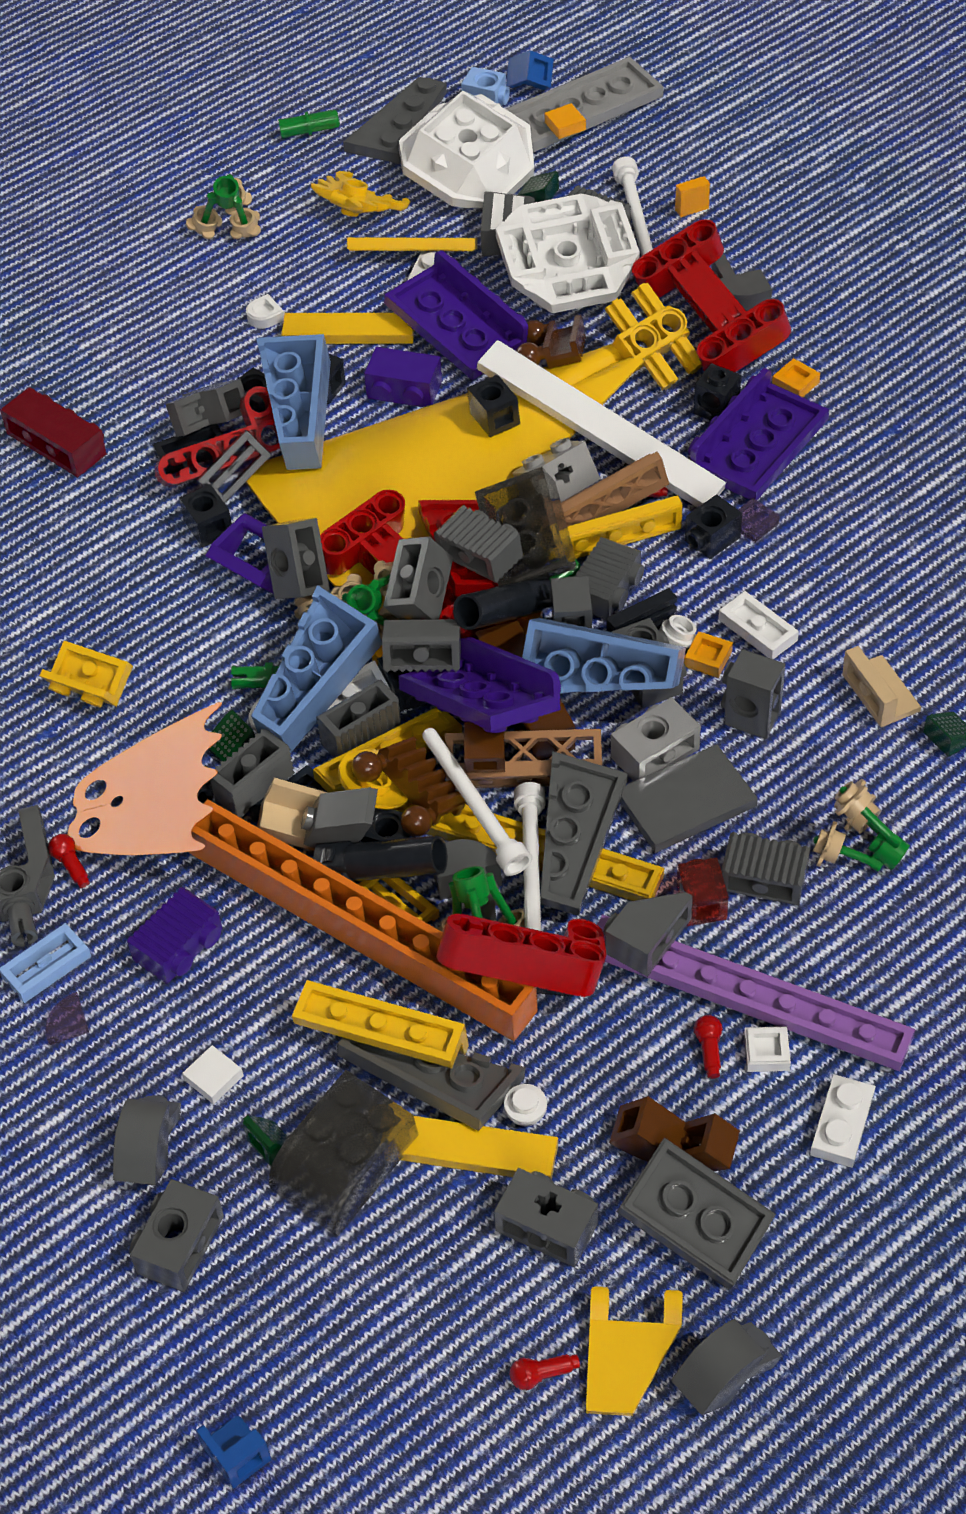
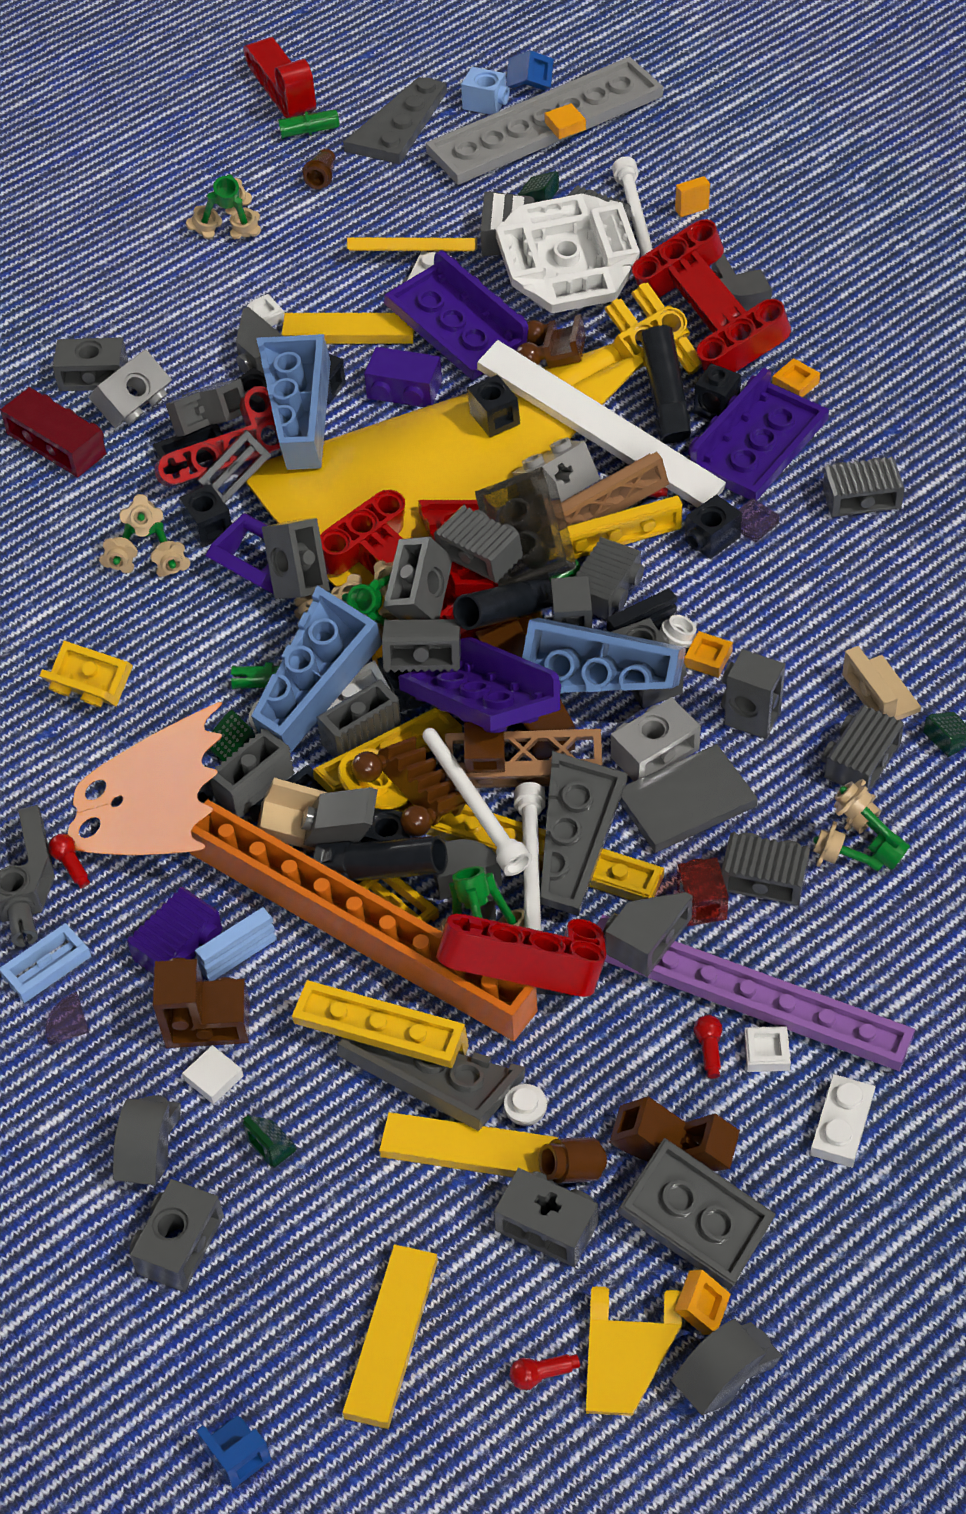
clear smoke brick [269,1070,419,1237] -> none
yellow animal [311,171,410,217] -> none
white piece [399,91,534,210] -> none
white plate [718,591,799,659] -> none
none -> dark grey brick [52,337,128,391]
none -> light grey brick [88,349,172,429]
none -> tan plant [99,494,191,577]
none -> reddish brown brick [153,958,250,1048]
none -> light blue tile [195,907,277,981]
none -> dark grey slope [236,307,283,373]
none -> red beam [243,37,316,118]
none -> reddish brown cone [303,149,336,189]
none -> yellow tile [343,1244,438,1429]
none -> reddish brown brick [538,1137,607,1184]
none -> black piece [641,325,691,444]
none -> light orange tile [674,1270,731,1335]
none -> dark grey brick [822,456,905,517]
none -> dark grey brick [822,705,904,792]

